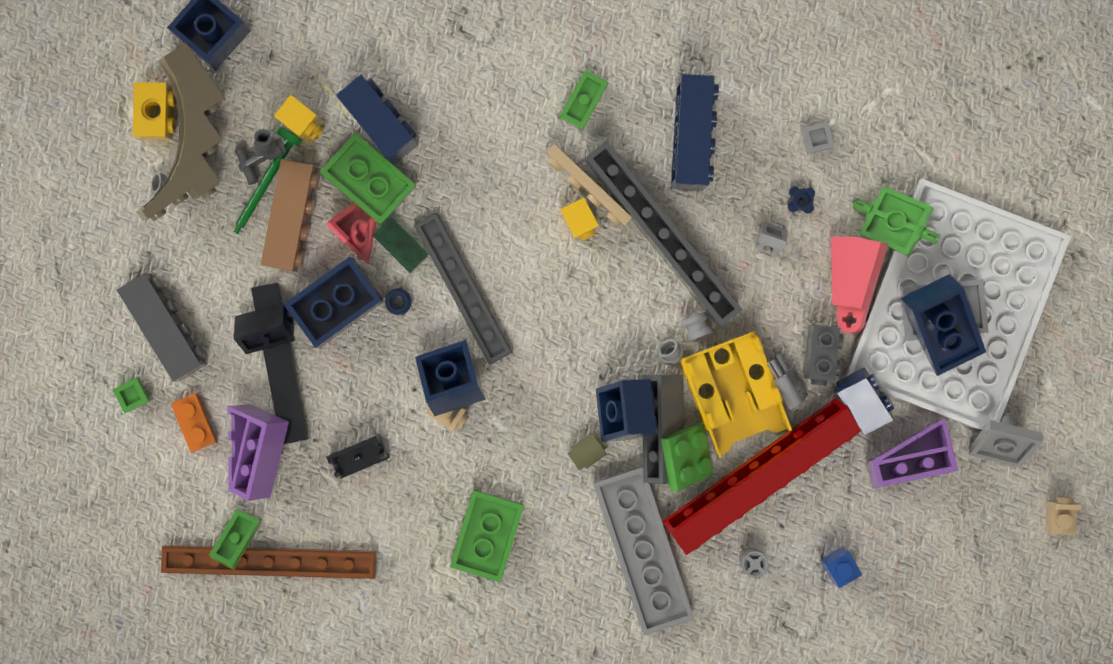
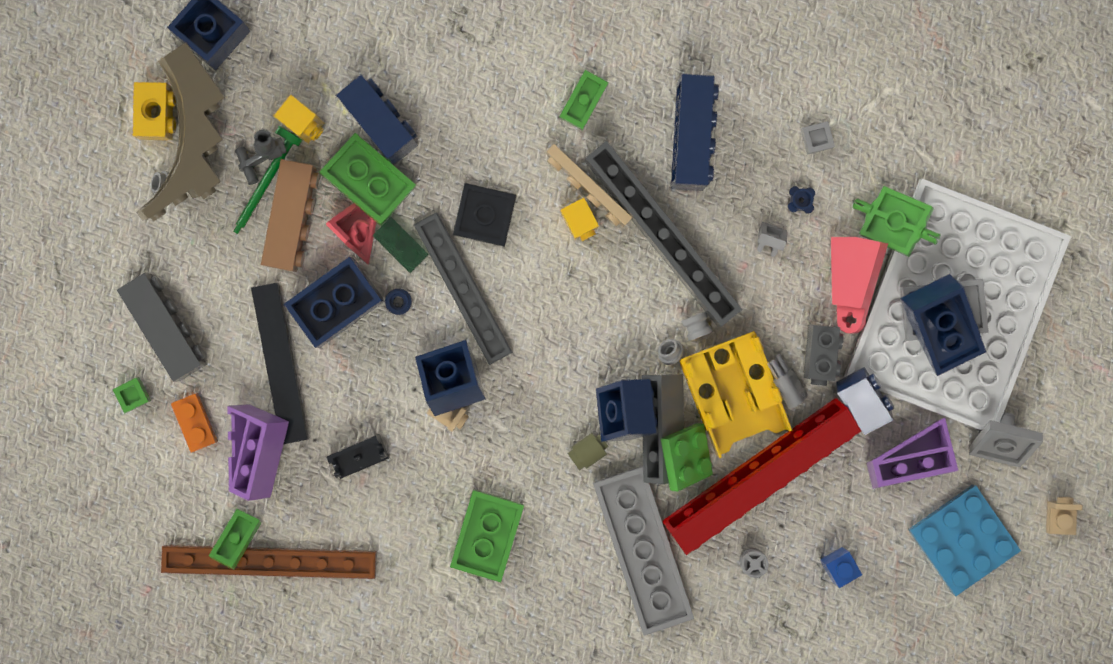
black hinge [233,303,295,354] -> none
none -> black tile [453,183,517,247]
none -> dark azure plate [908,484,1021,596]

